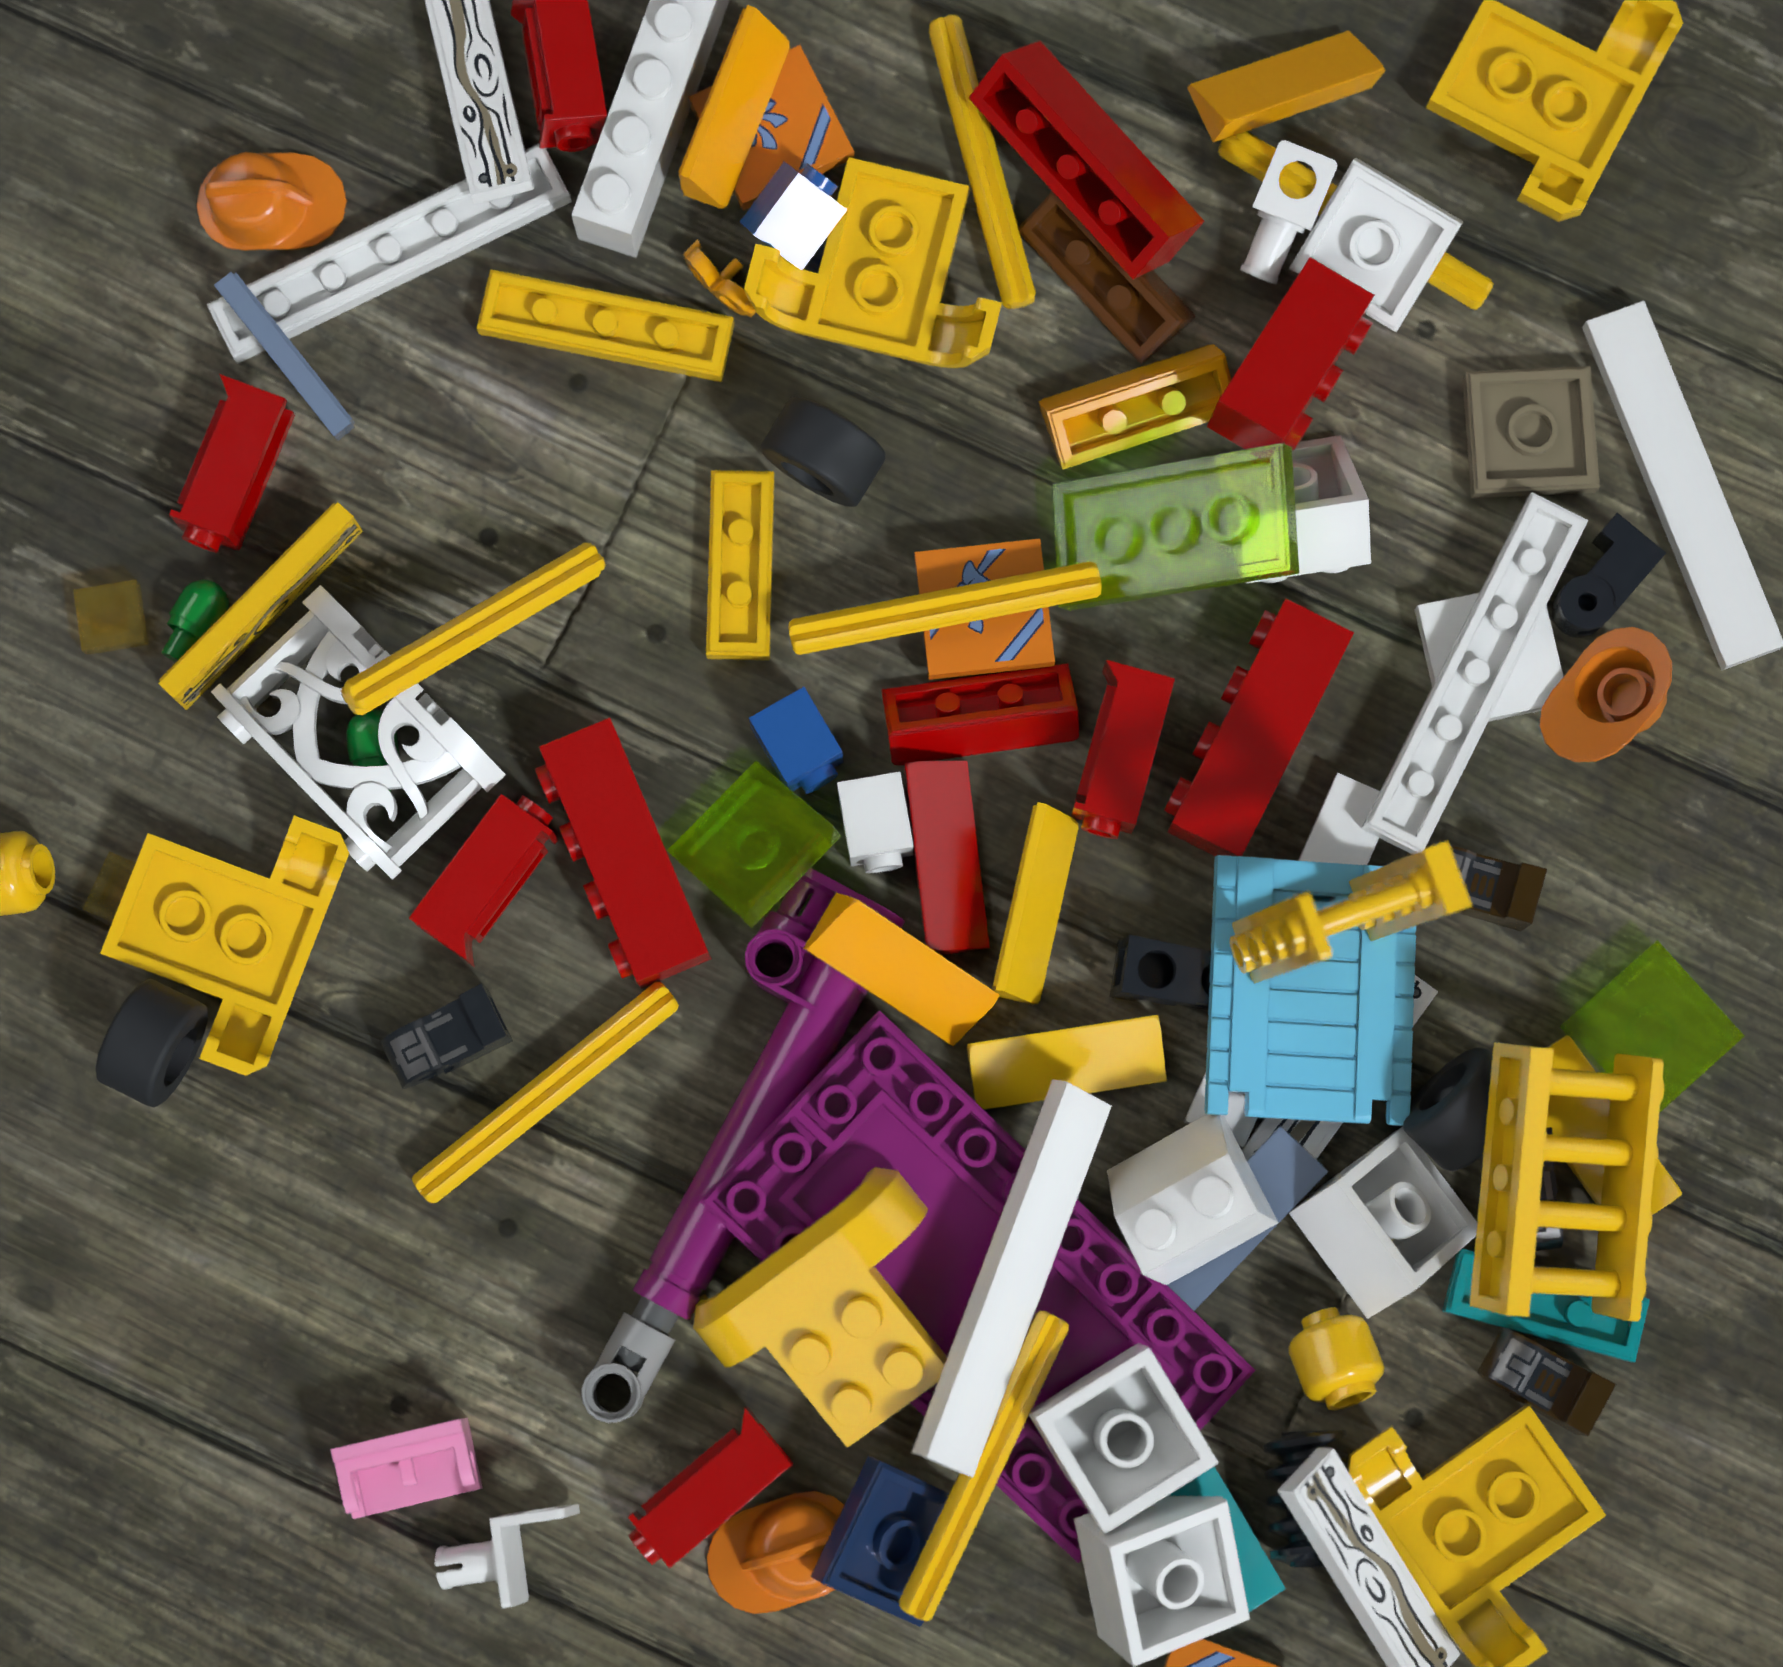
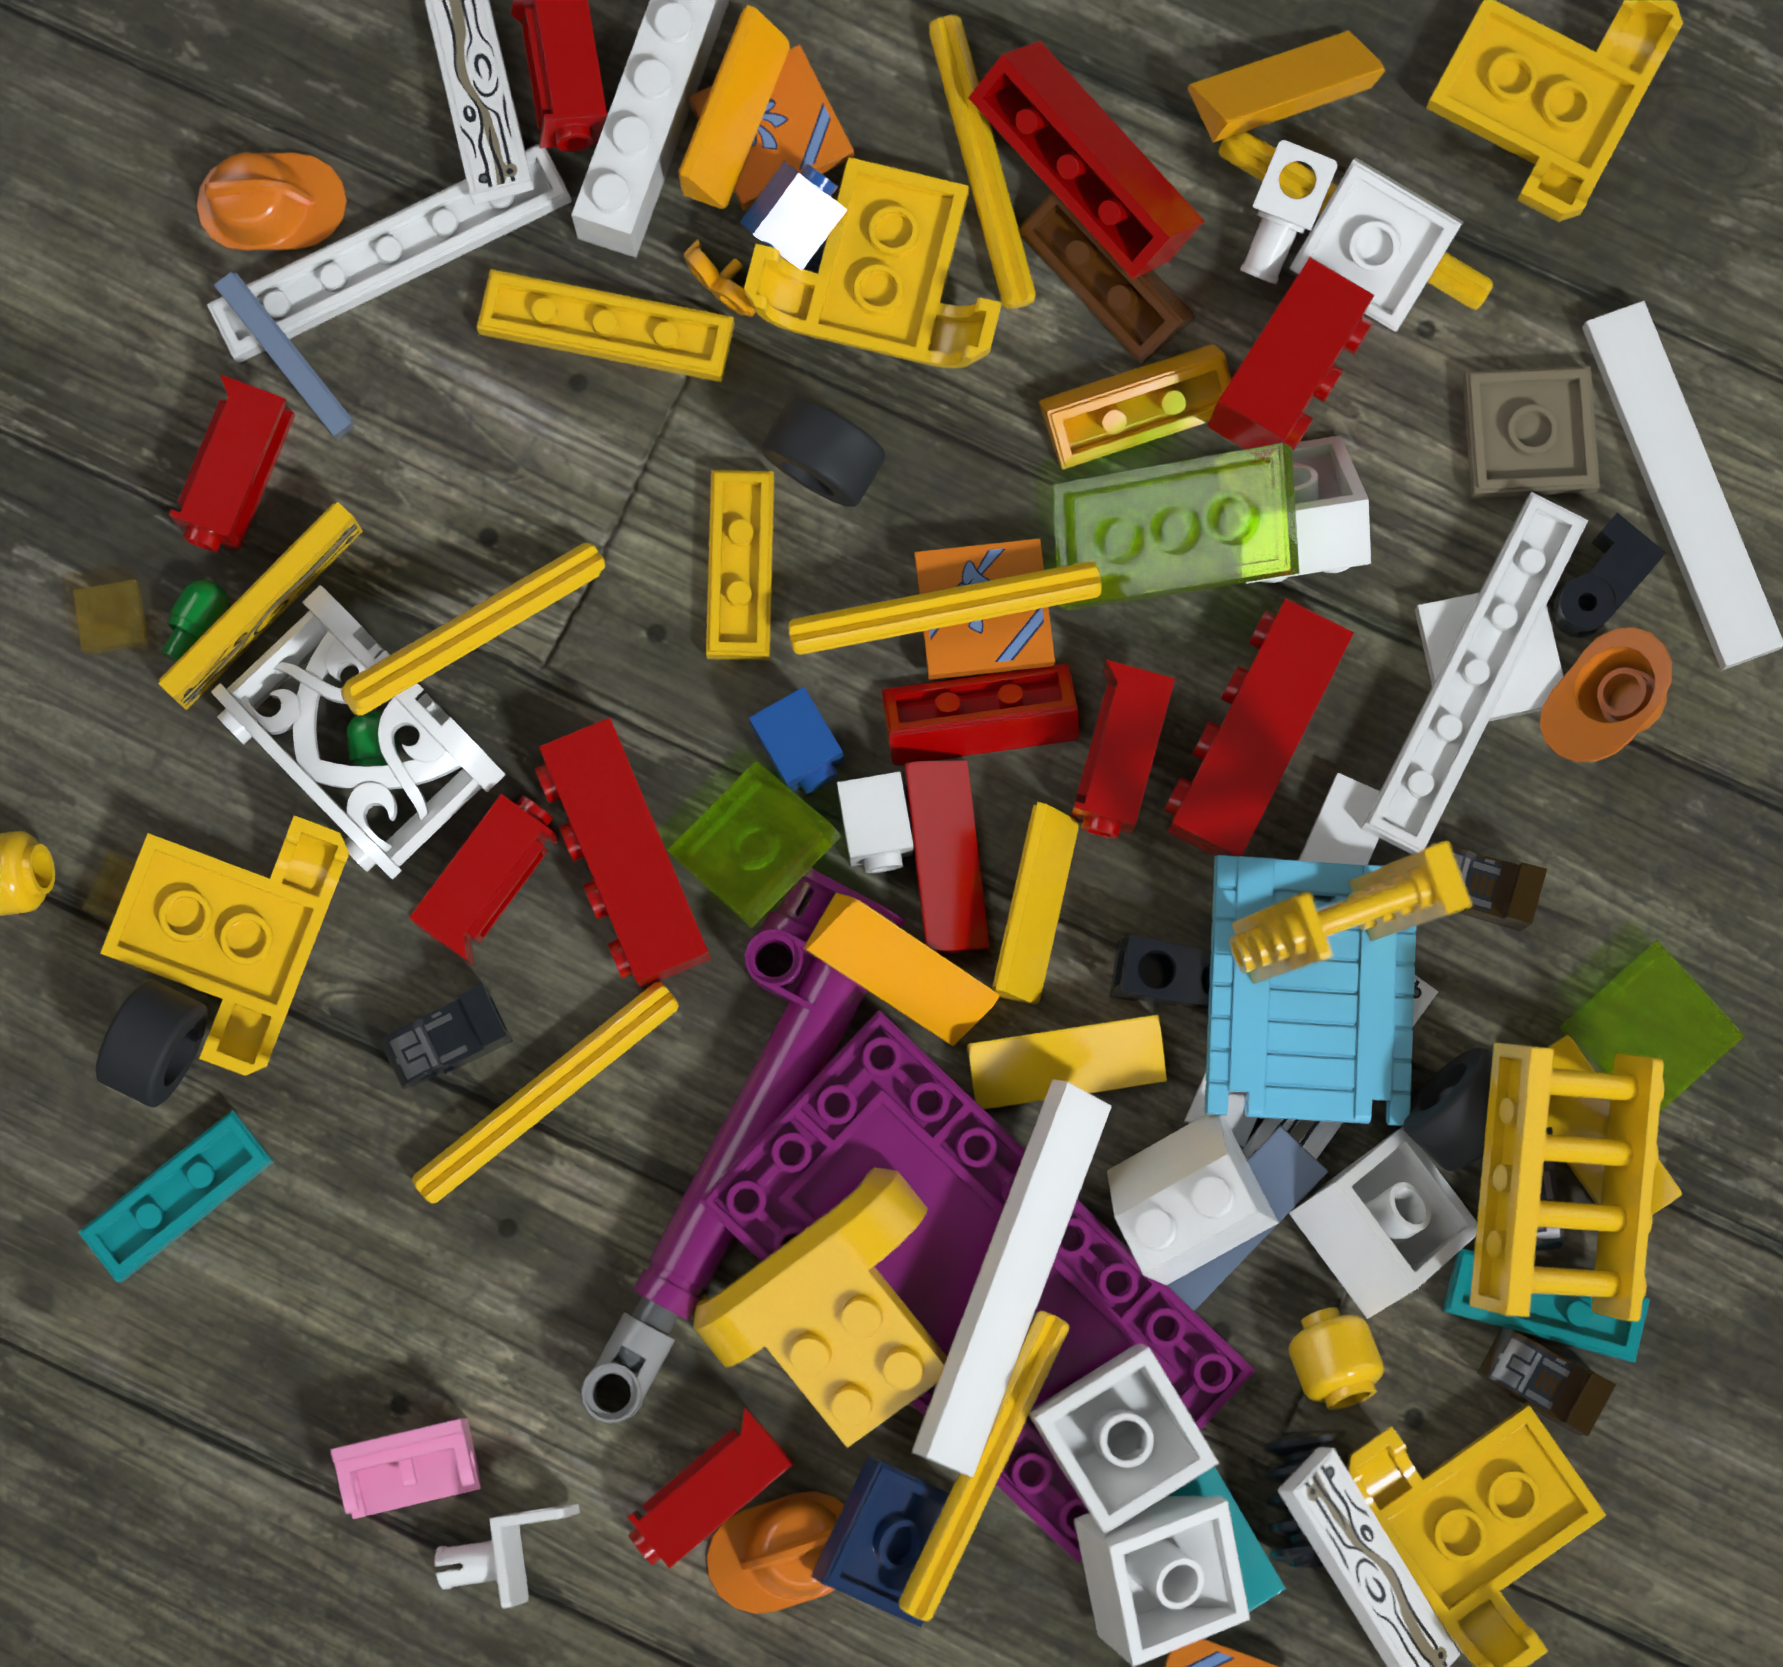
none -> teal tile [78,1110,275,1283]

